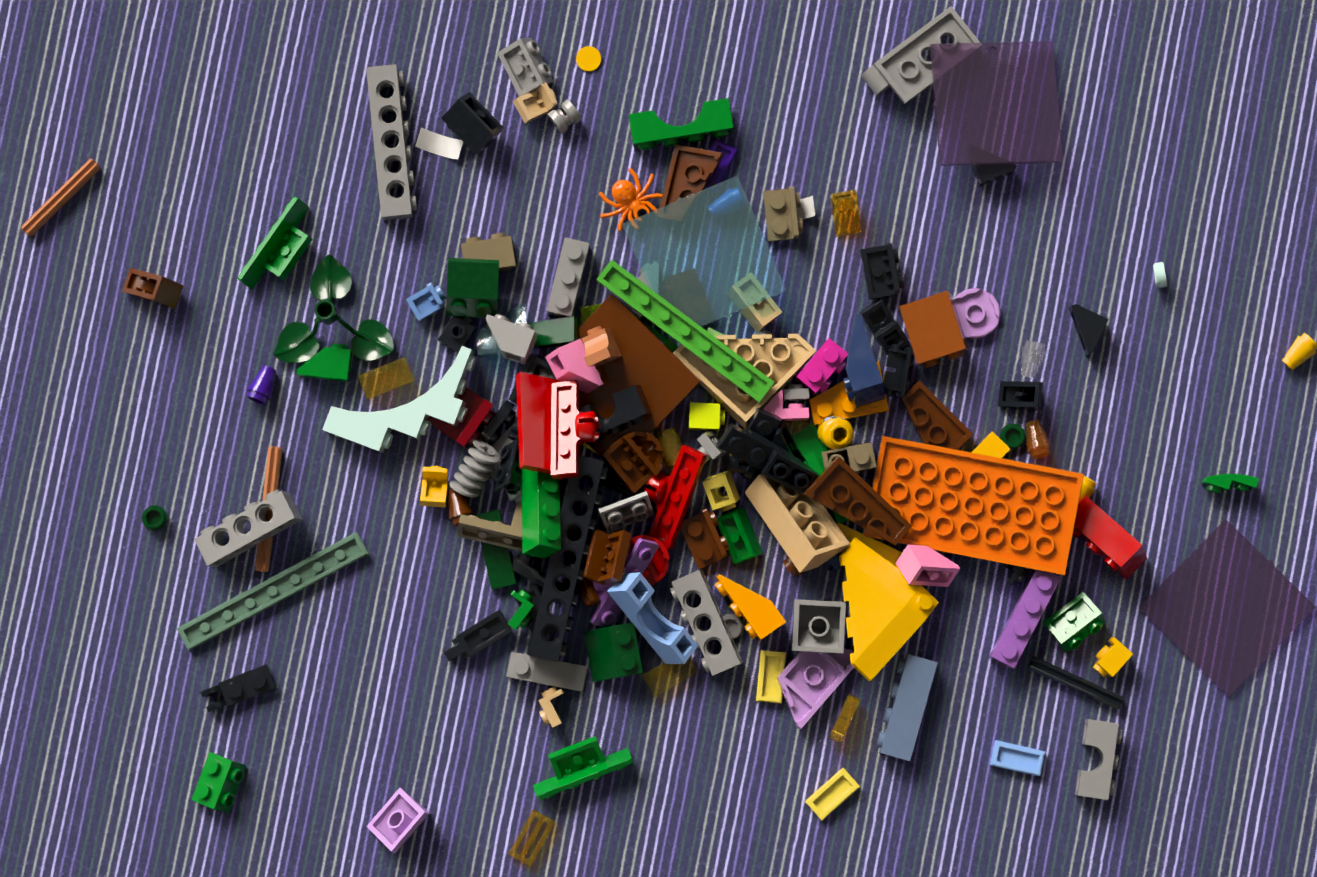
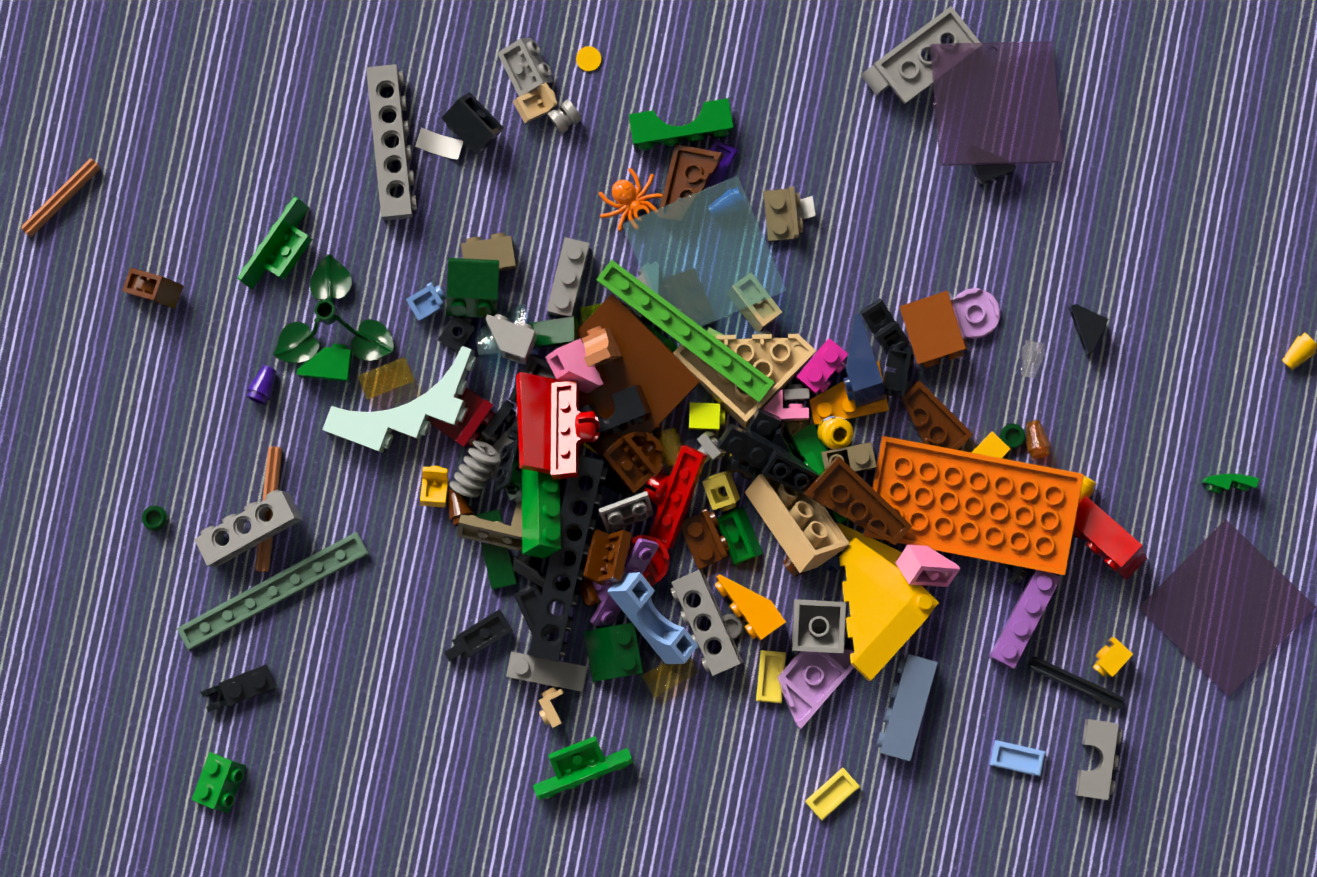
lavender slope [366,788,430,854] -> none
green bracket [508,589,535,630] -> none
clear yellow tile [508,809,556,867] -> none
clear yellow slope [829,190,861,237] -> none
clear yellow beam [829,694,860,743] -> none
black bracket [860,243,904,300] -> none
black slope [998,381,1043,411] -> none
bracket [1043,592,1105,653] -> none
light aqua tile [1153,262,1167,288] -> none

